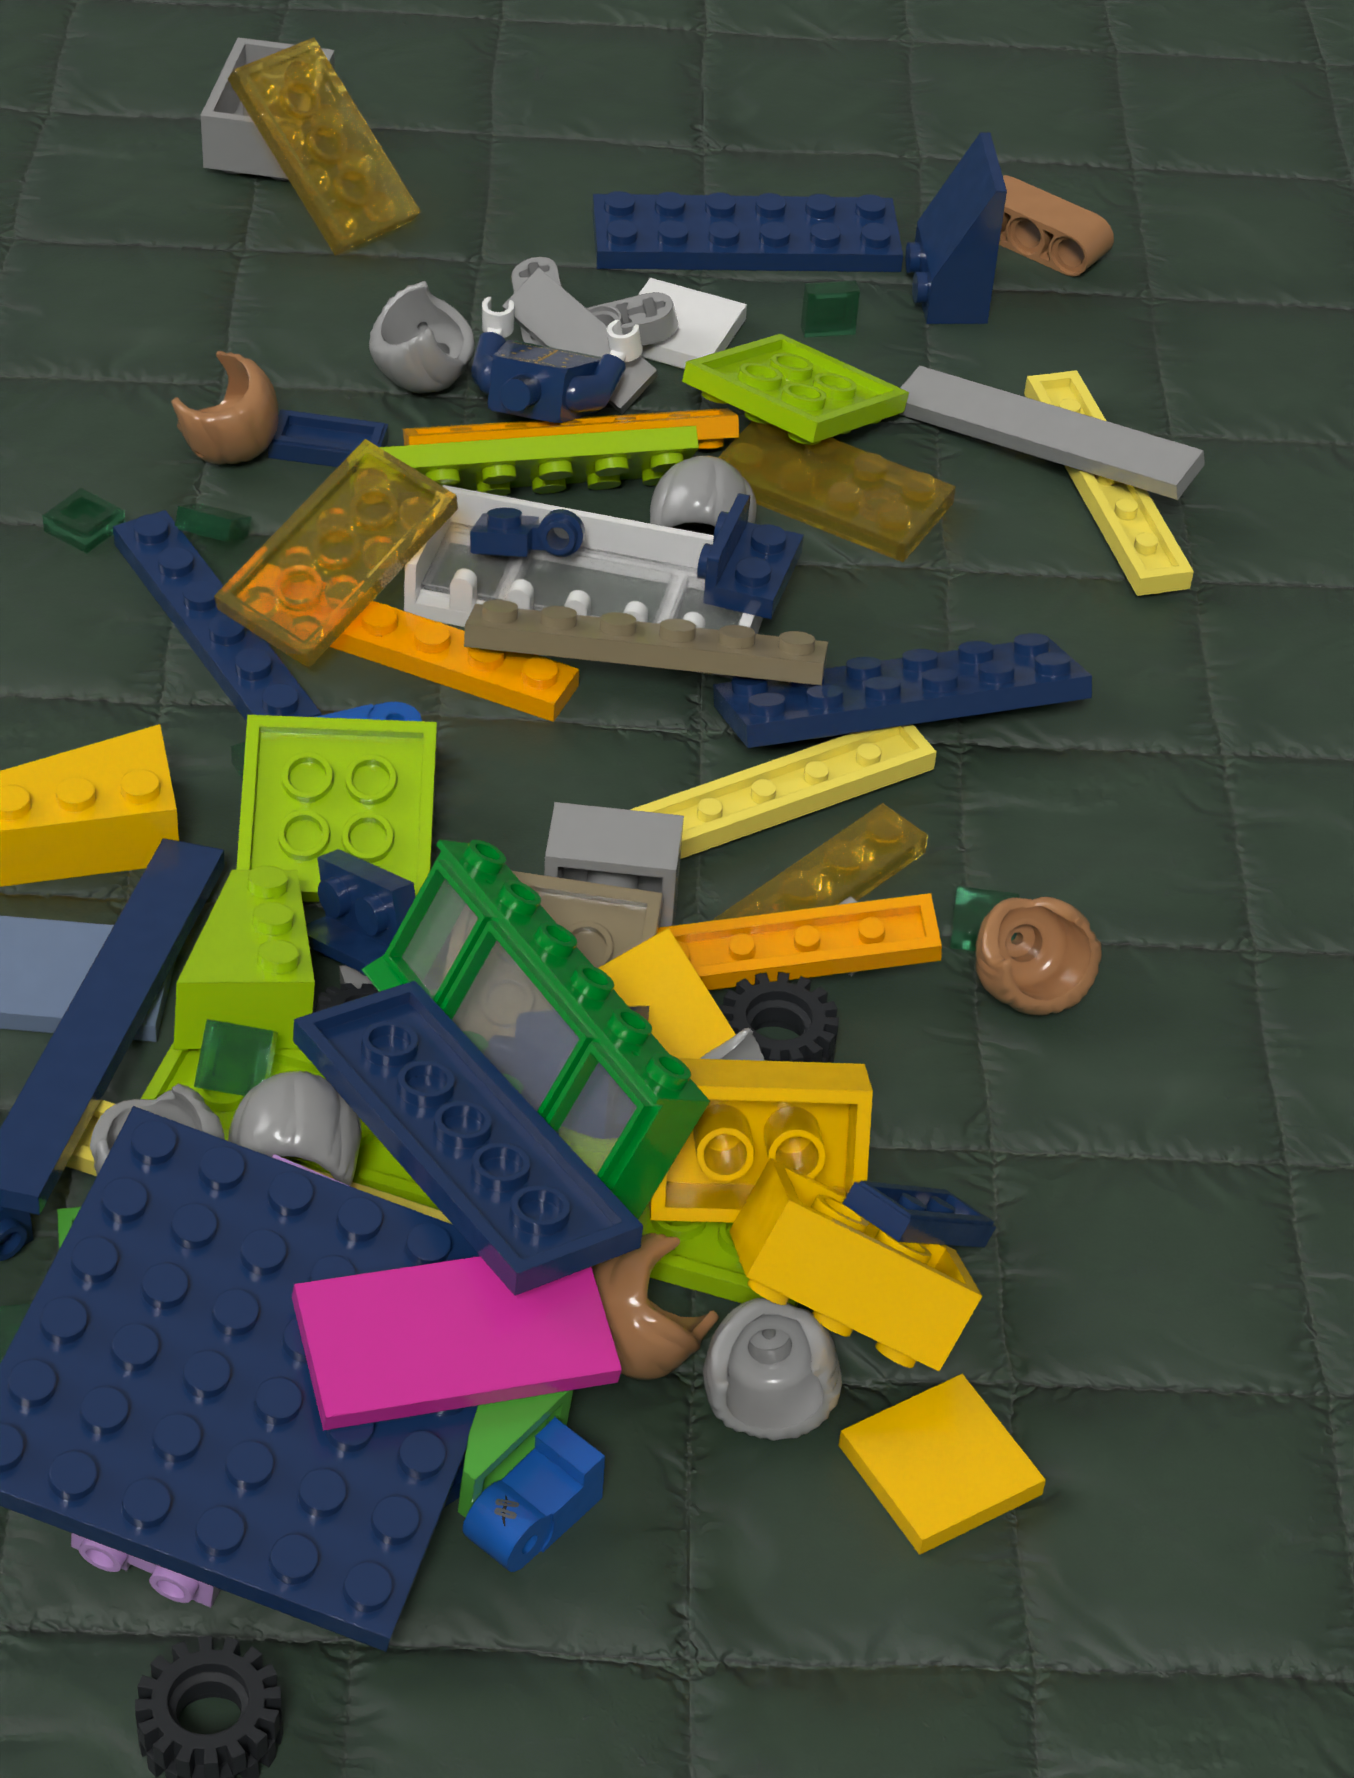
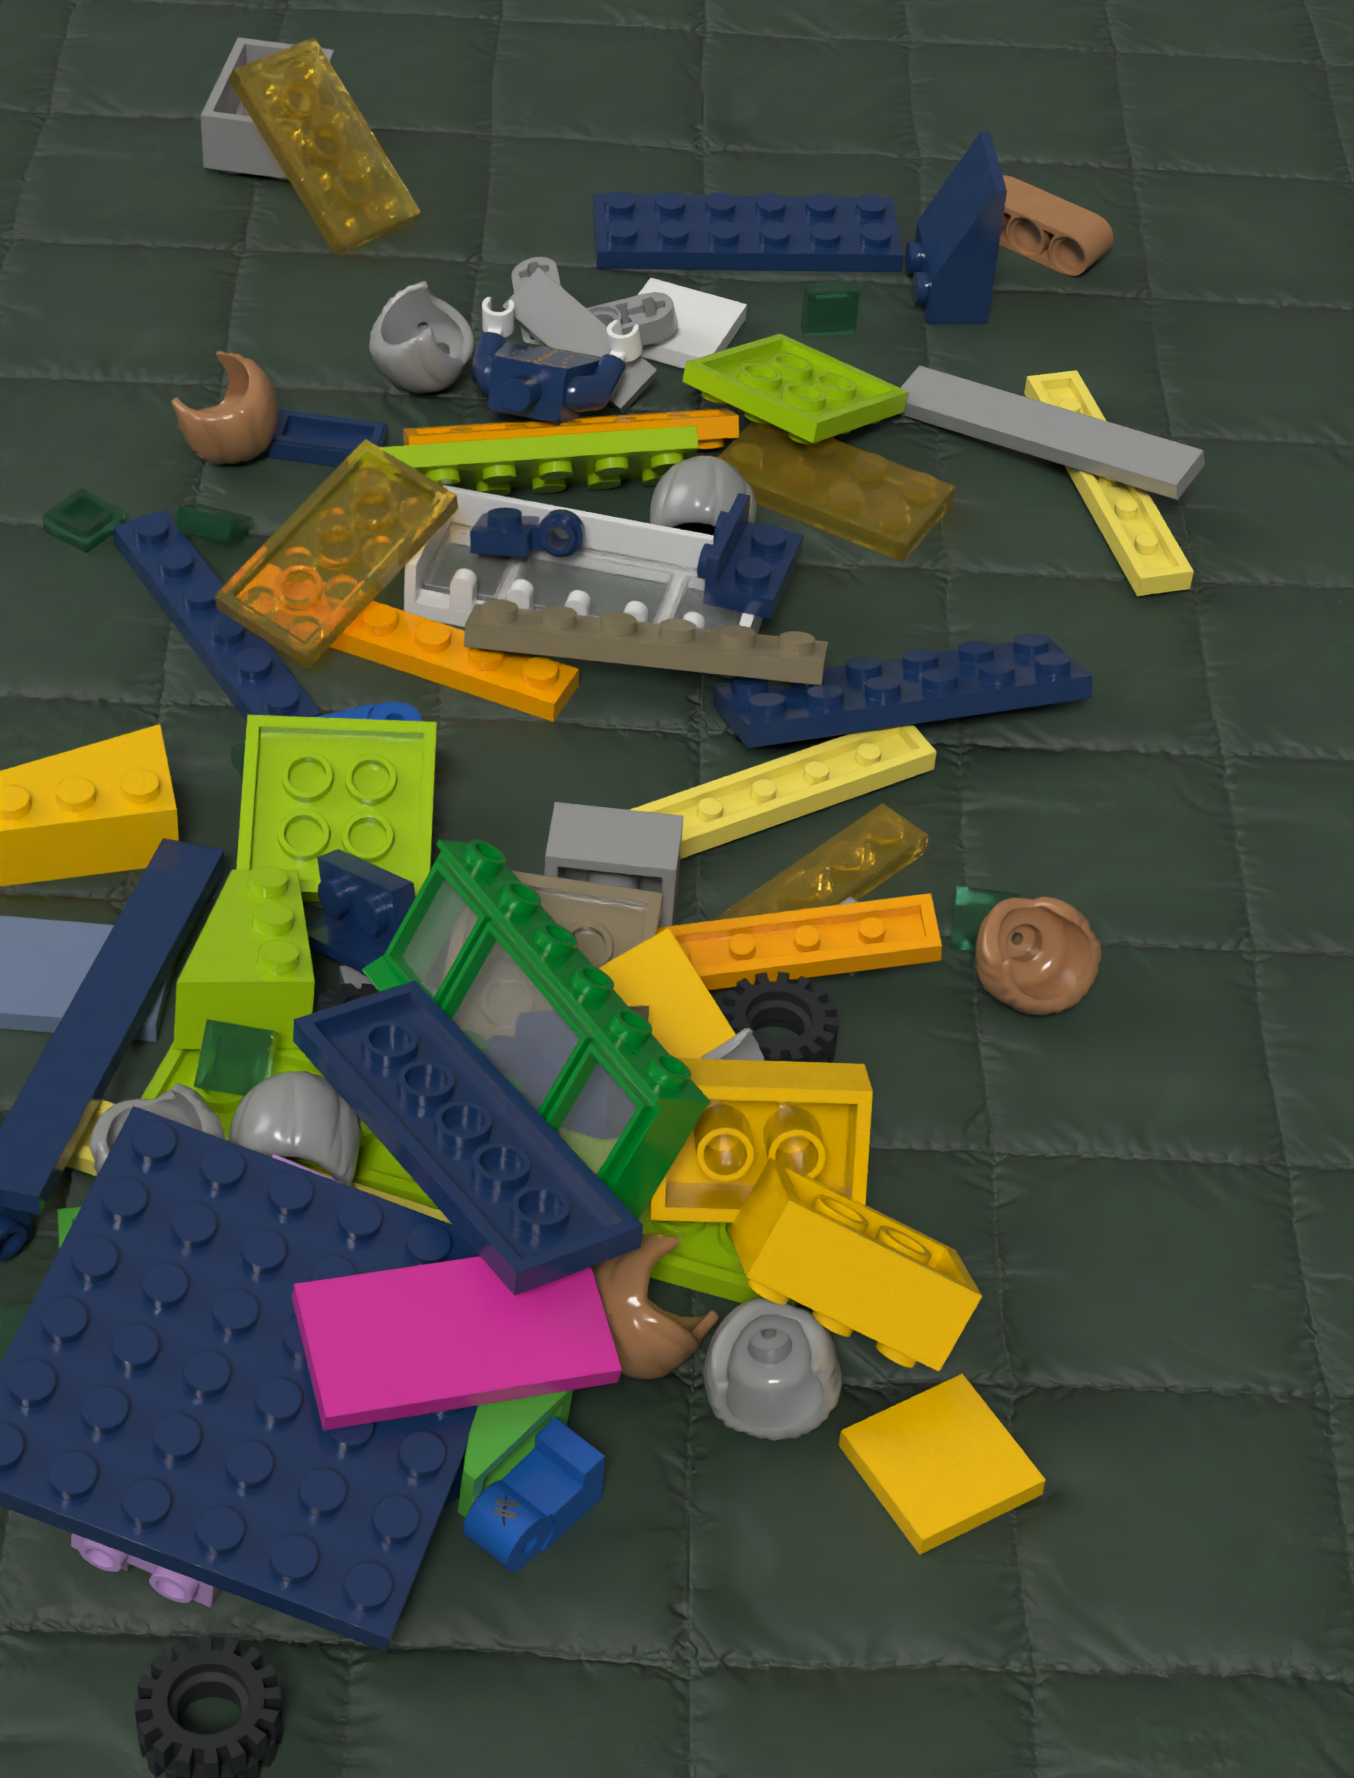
dark blue tile [842,1181,996,1248] -> none

